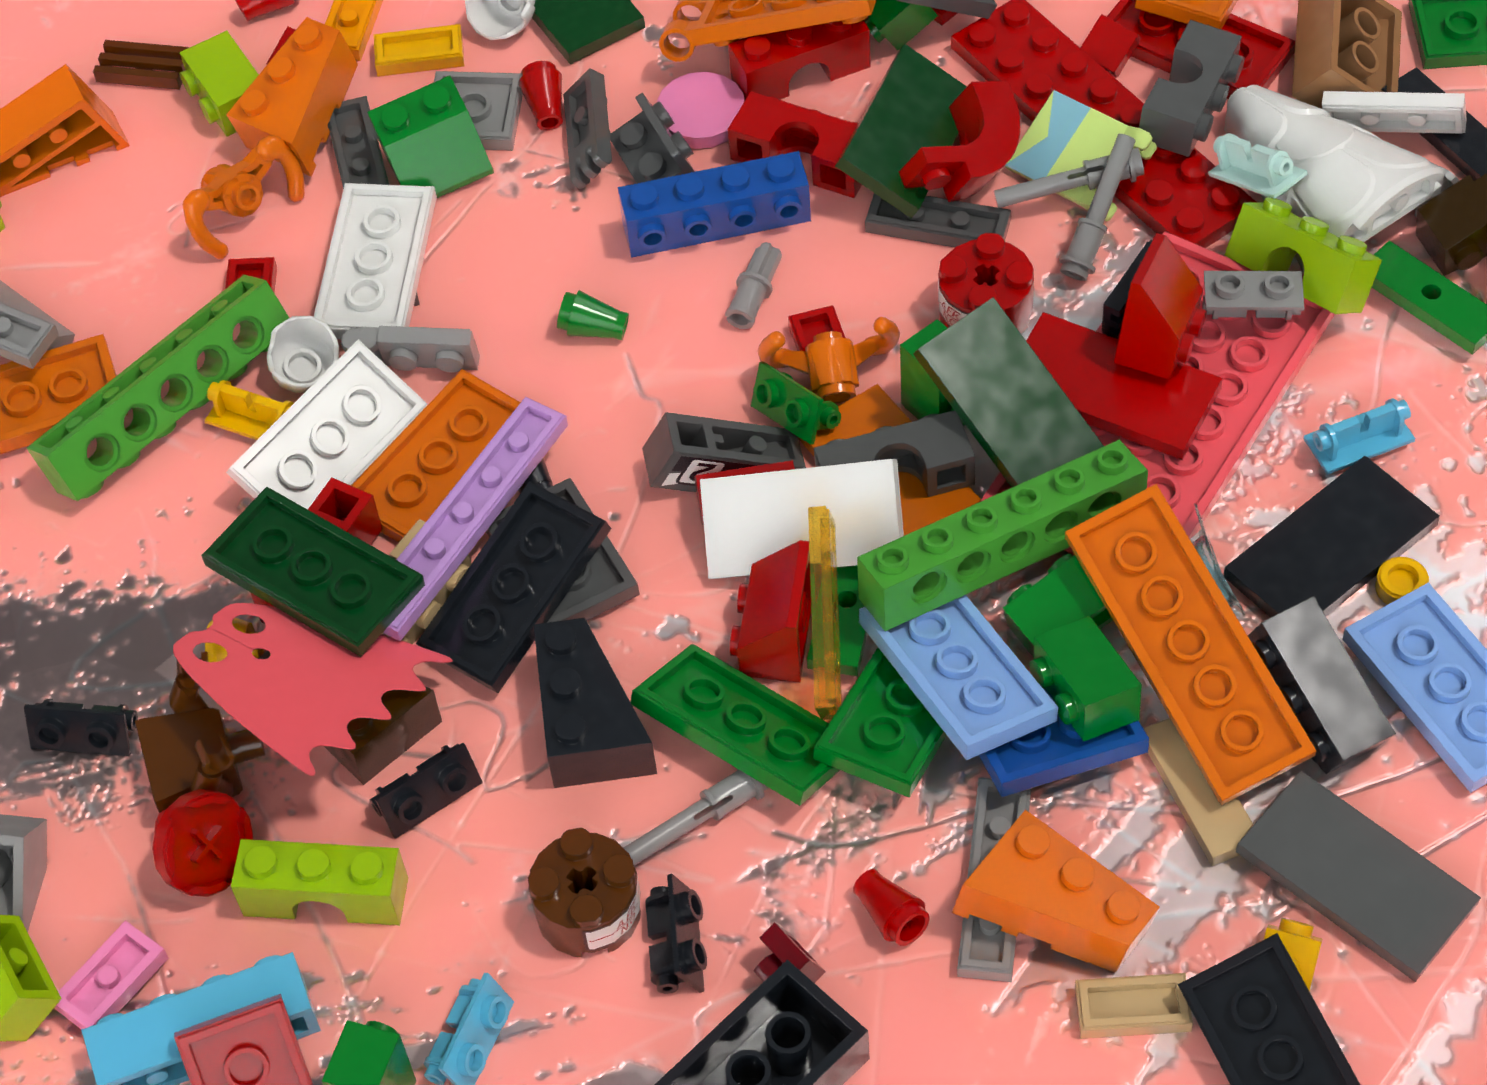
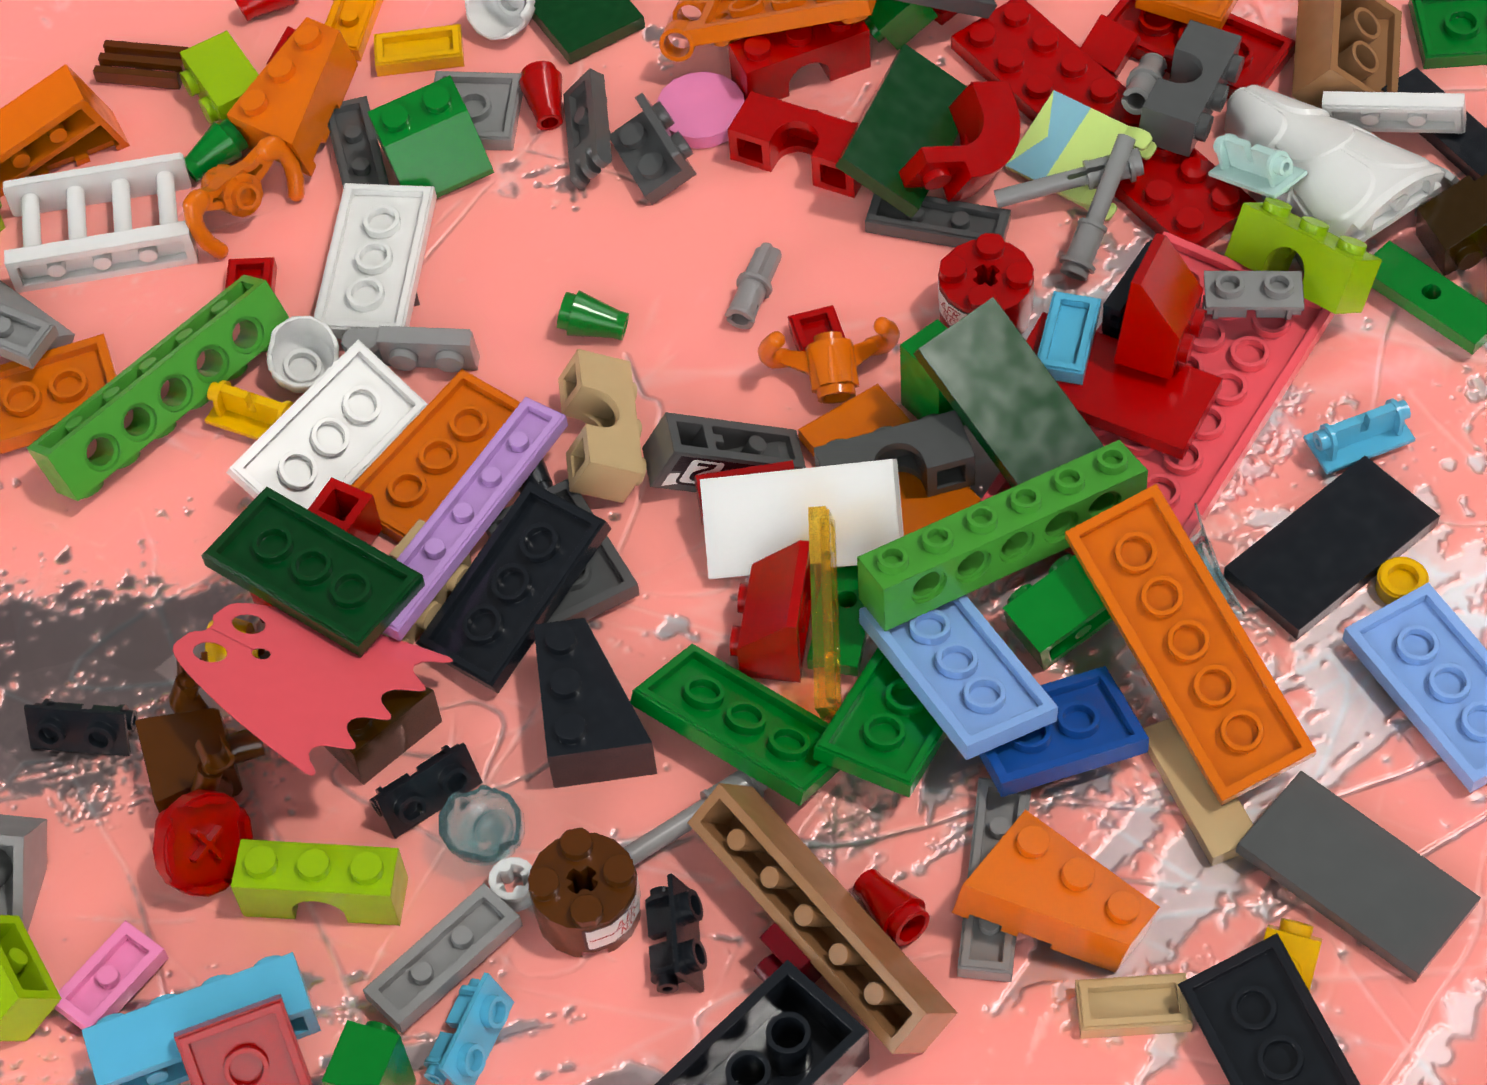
blue brick [618,151,811,258] -> none
green hinge [751,361,841,445] -> none
green brick [1029,616,1142,742] -> none
wedge [1248,596,1396,774] -> none
none -> white fence [3,152,199,293]
none -> green cone [184,119,249,182]
none -> light grey plate [363,883,523,1033]
none -> clear light blue hair [438,784,525,866]
none -> white bush [488,857,532,912]
none -> tan arch [558,349,647,503]
none -> medium nougat brick [687,783,958,1054]
none -> medium azure tile [1037,291,1101,385]
none -> light grey pin [1121,52,1167,115]

